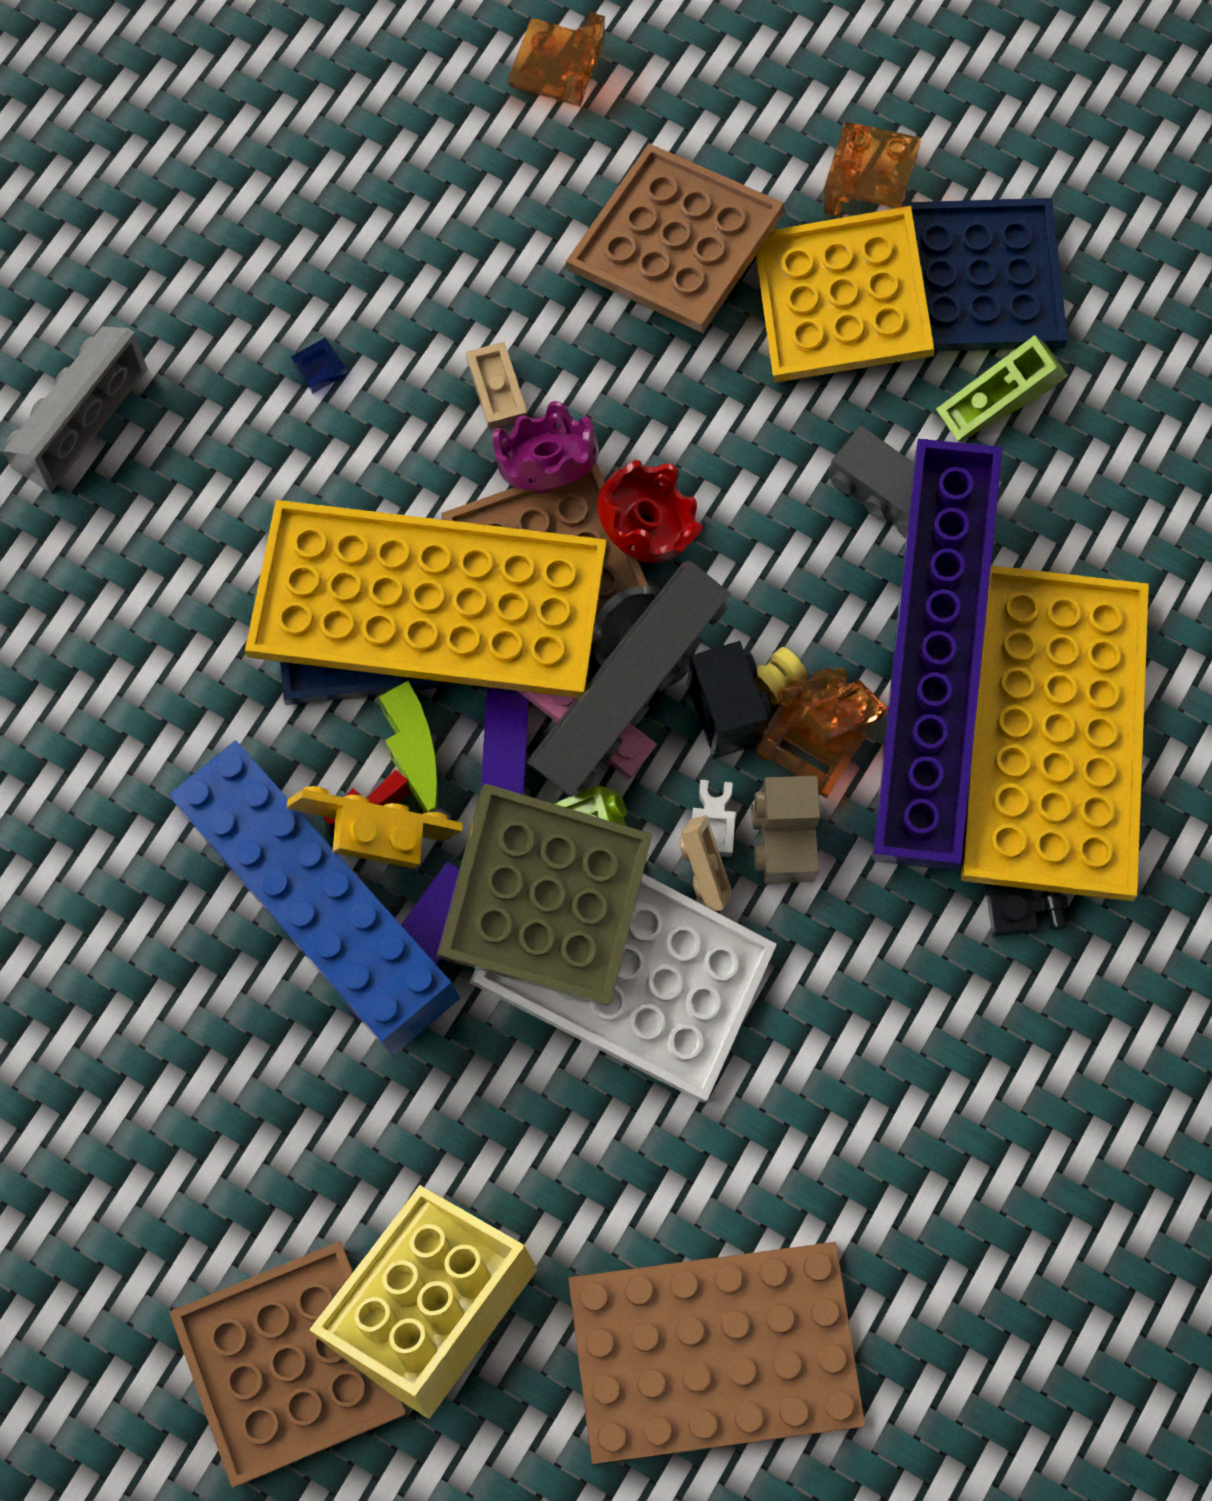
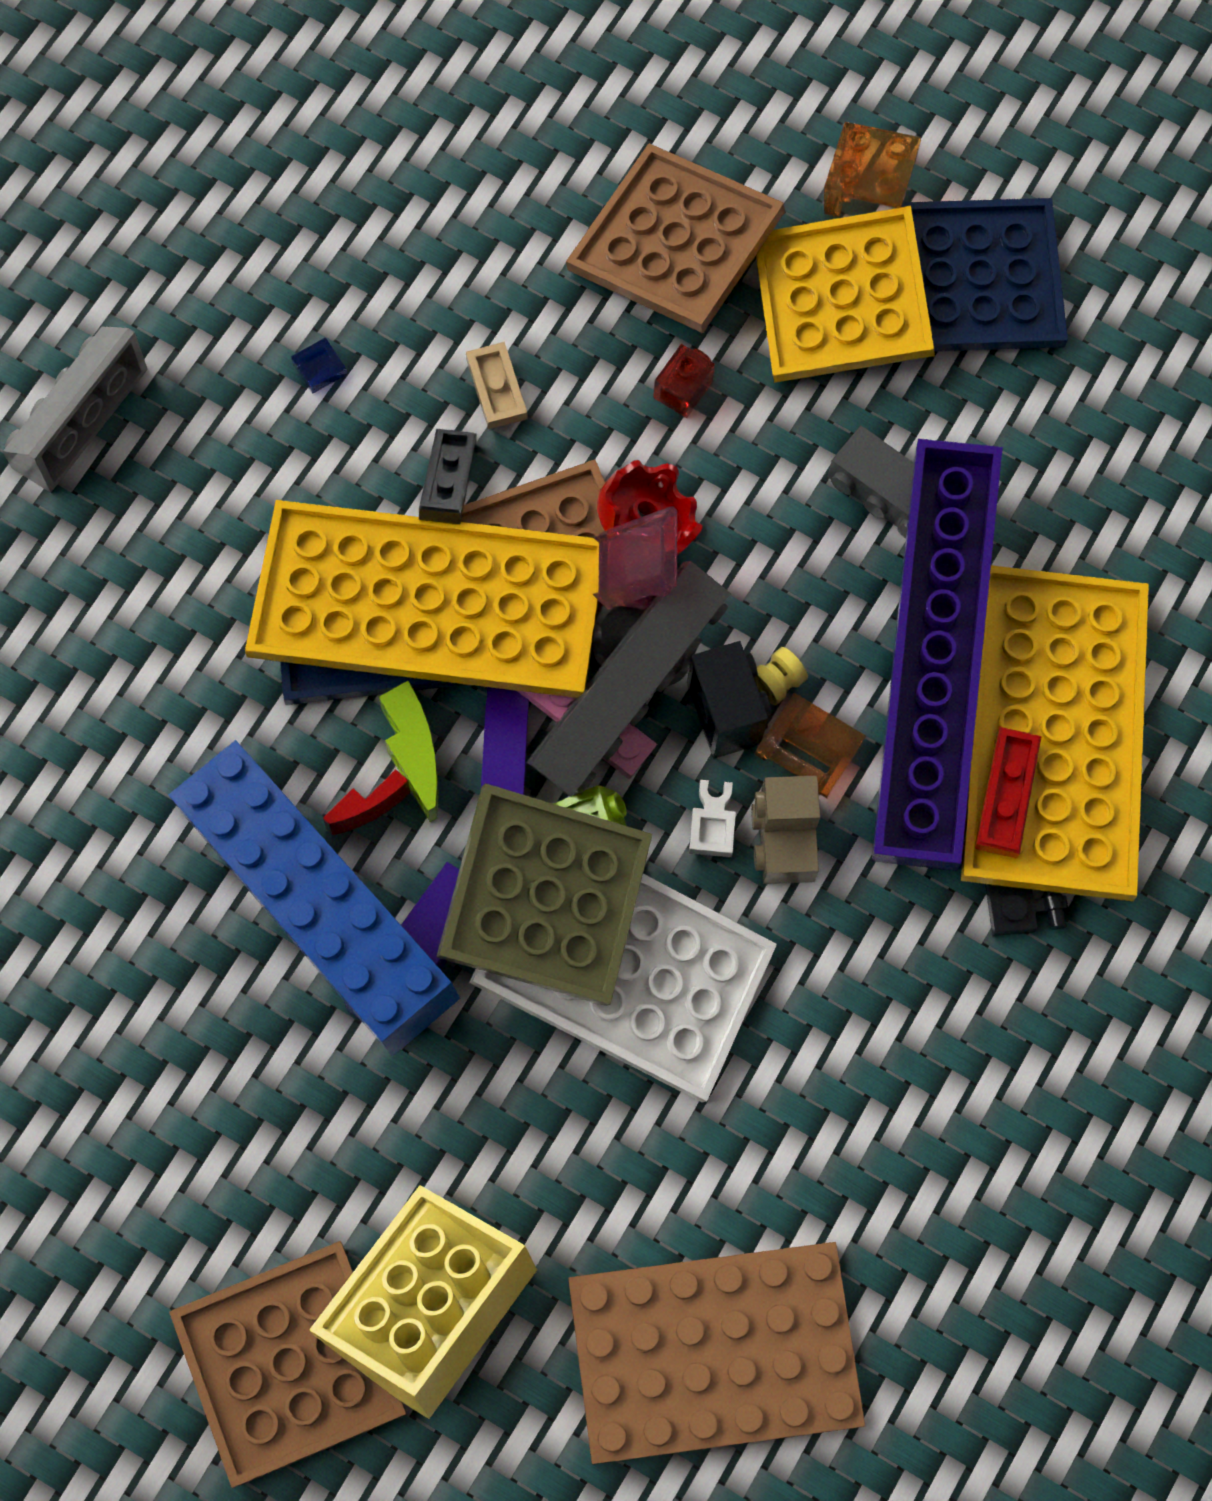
yellow bracket [287,786,463,869] -> none
magenta plate [492,401,599,494] -> none
clear orange bracket [508,12,605,107] -> none
tan plate [680,815,733,911] -> none
clear orange plate [778,667,887,744] -> none
lime slope [936,335,1068,442] -> none
none -> black tile [419,429,477,524]
none -> clear pink slope [593,506,677,610]
none -> clear red brick [653,344,715,418]
none -> red tile [974,727,1042,859]

